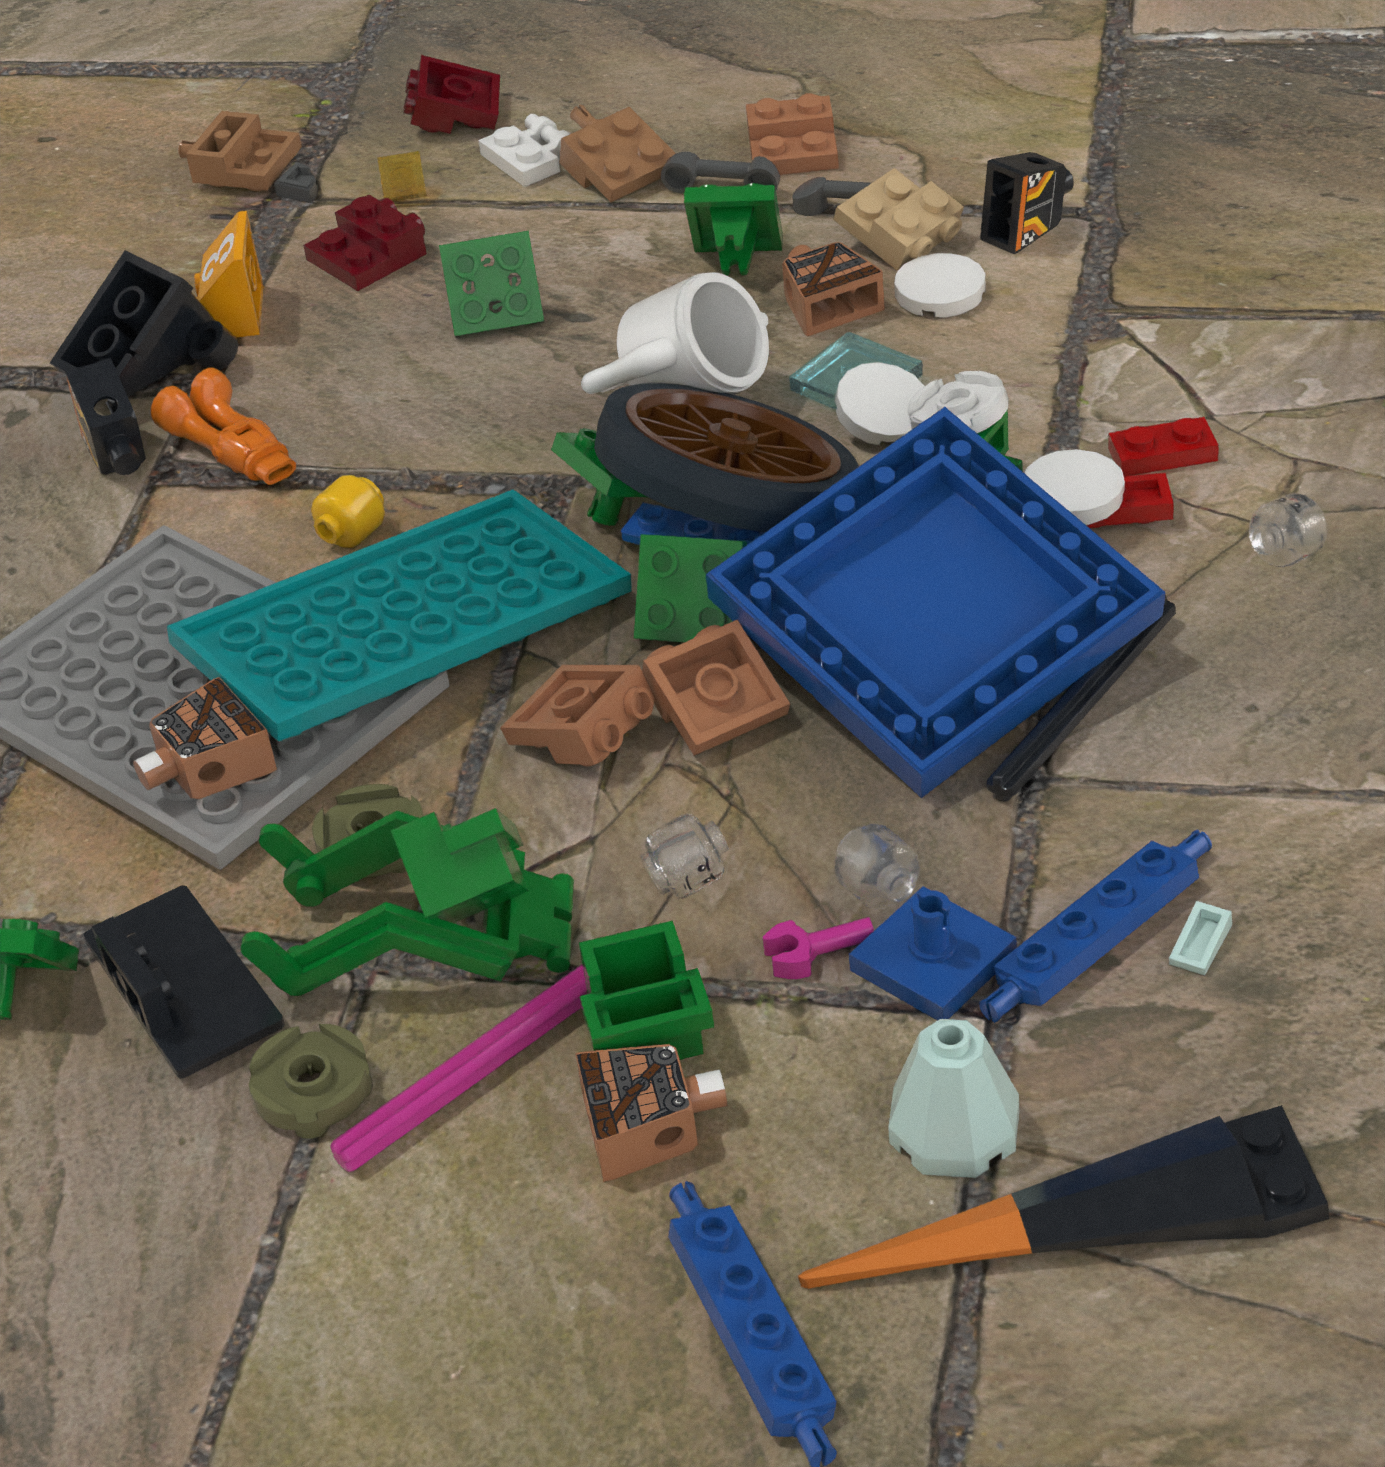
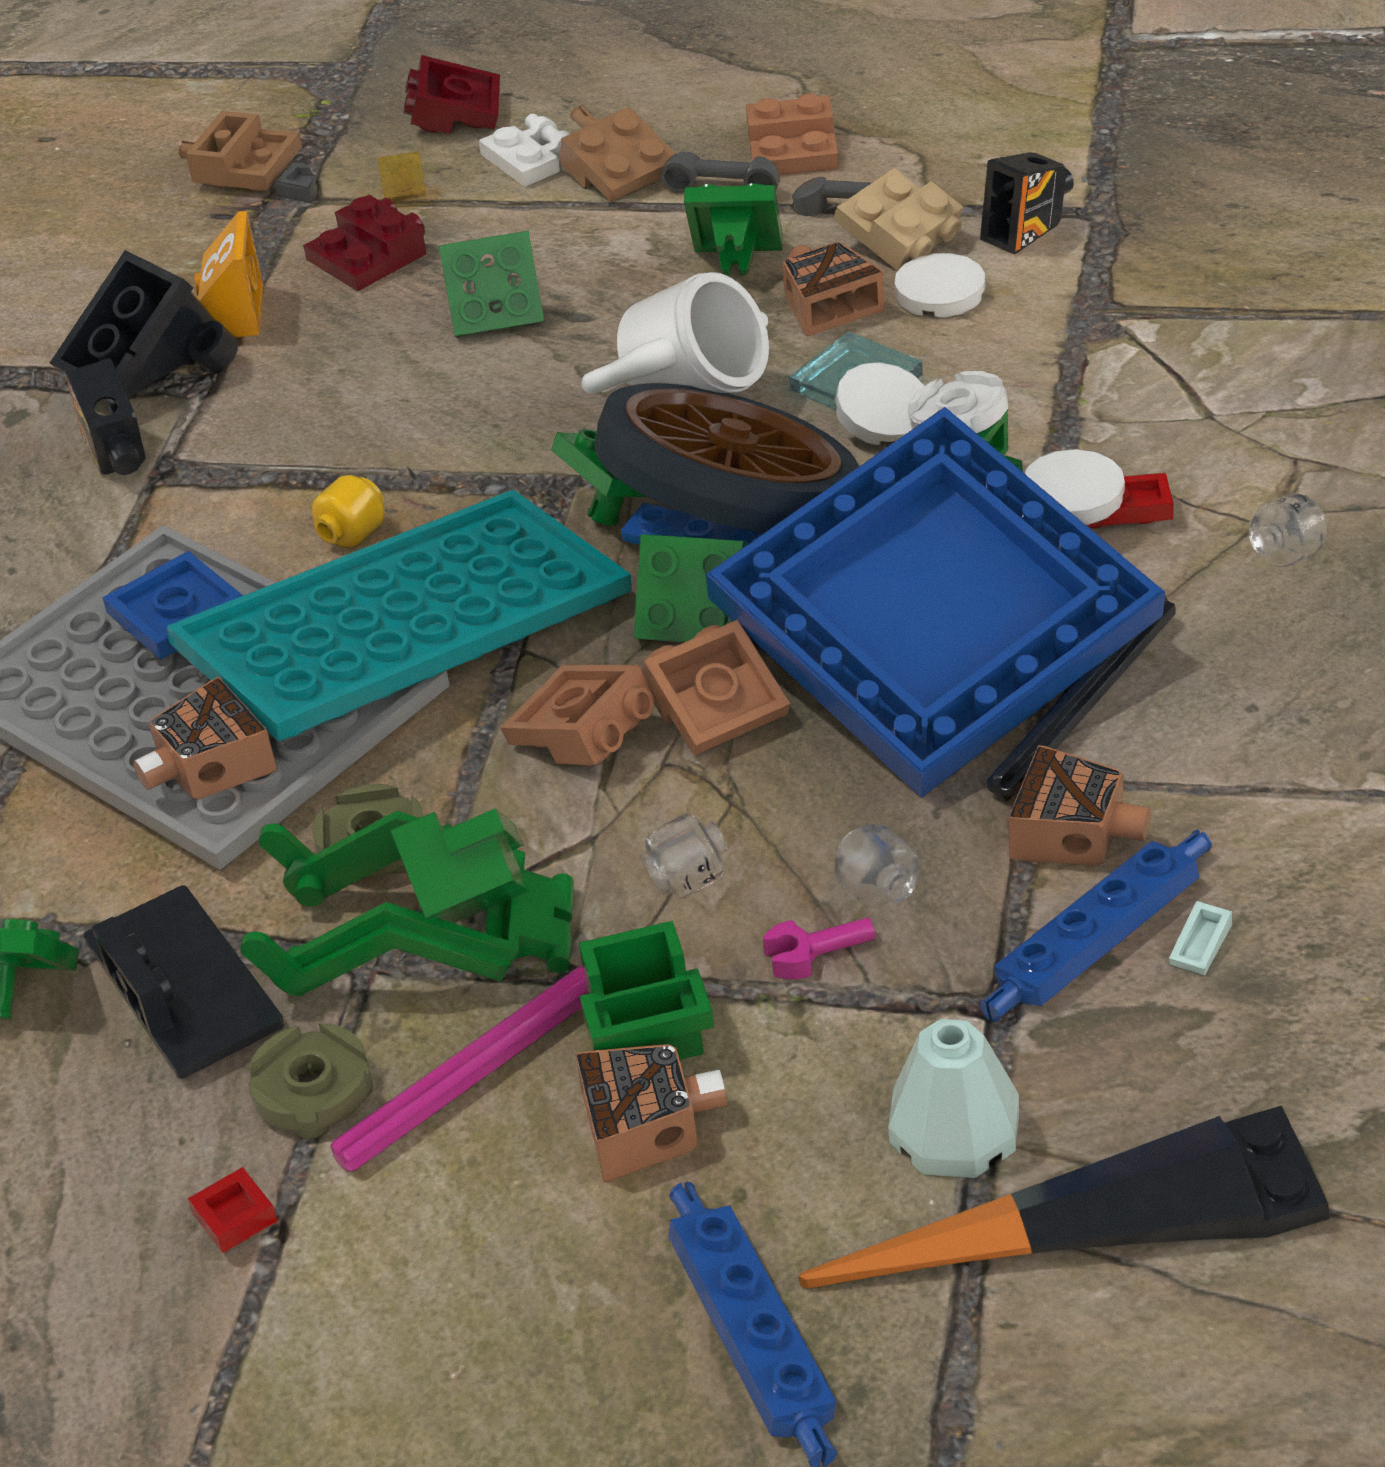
orange piece [151,367,296,485] -> none
blue tile [849,886,1017,1021] -> none
red plate [1108,417,1219,476] -> none
none -> blue plate [102,551,244,660]
none -> red plate [188,1167,278,1254]
none -> nougat torso [1009,745,1151,866]

